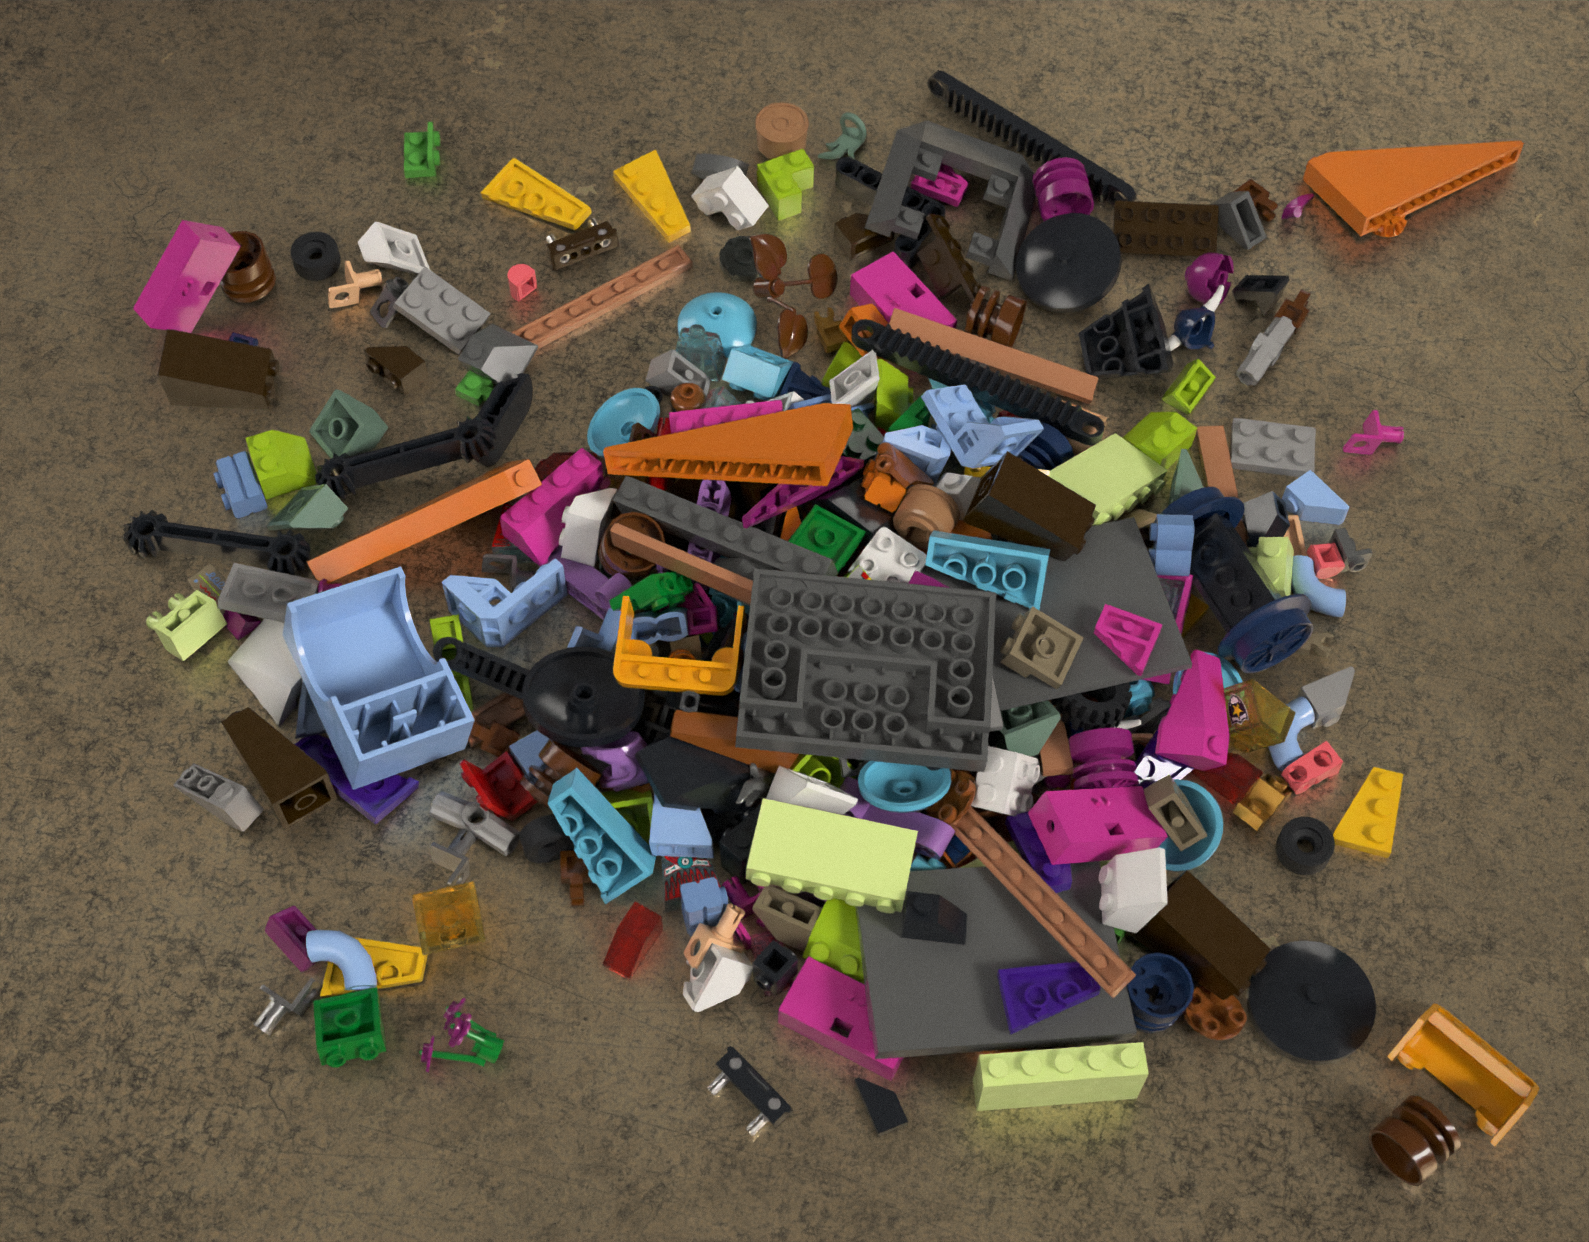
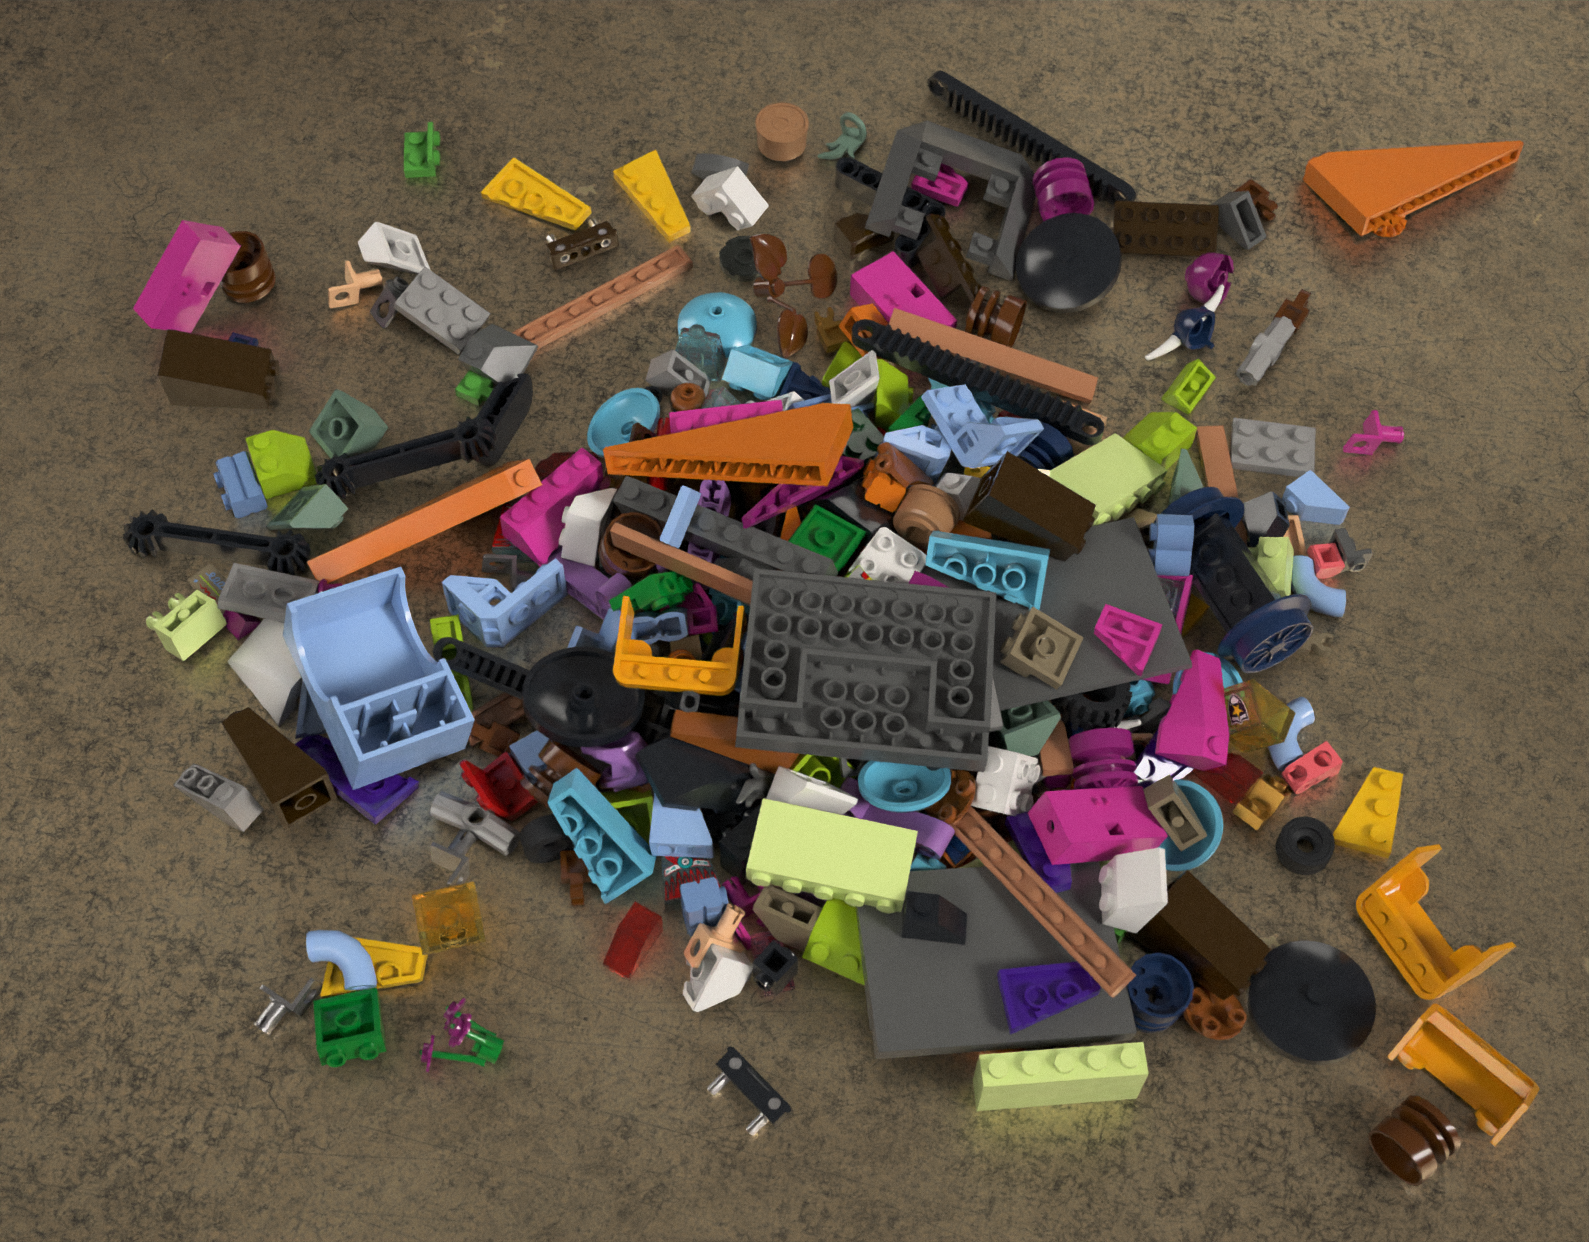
magenta slope [265,905,317,972] -> none
black tyre [290,232,341,281] -> none
dark brown slope [364,346,429,396] -> none
coral brick [507,264,537,302] -> none
lime brick [757,149,814,221] -> none
dark pink brick [778,956,904,1081] -> none
black tile [854,1078,908,1137] -> none
black wedge [1078,284,1174,379] -> none
black slope [1232,275,1290,316] -> none
magenta bar [1281,193,1314,219] -> none
light grey slope [1296,666,1355,729] -> none
none -> light blue tile [660,485,701,548]
none -> light orange windscreen [1356,844,1516,1000]

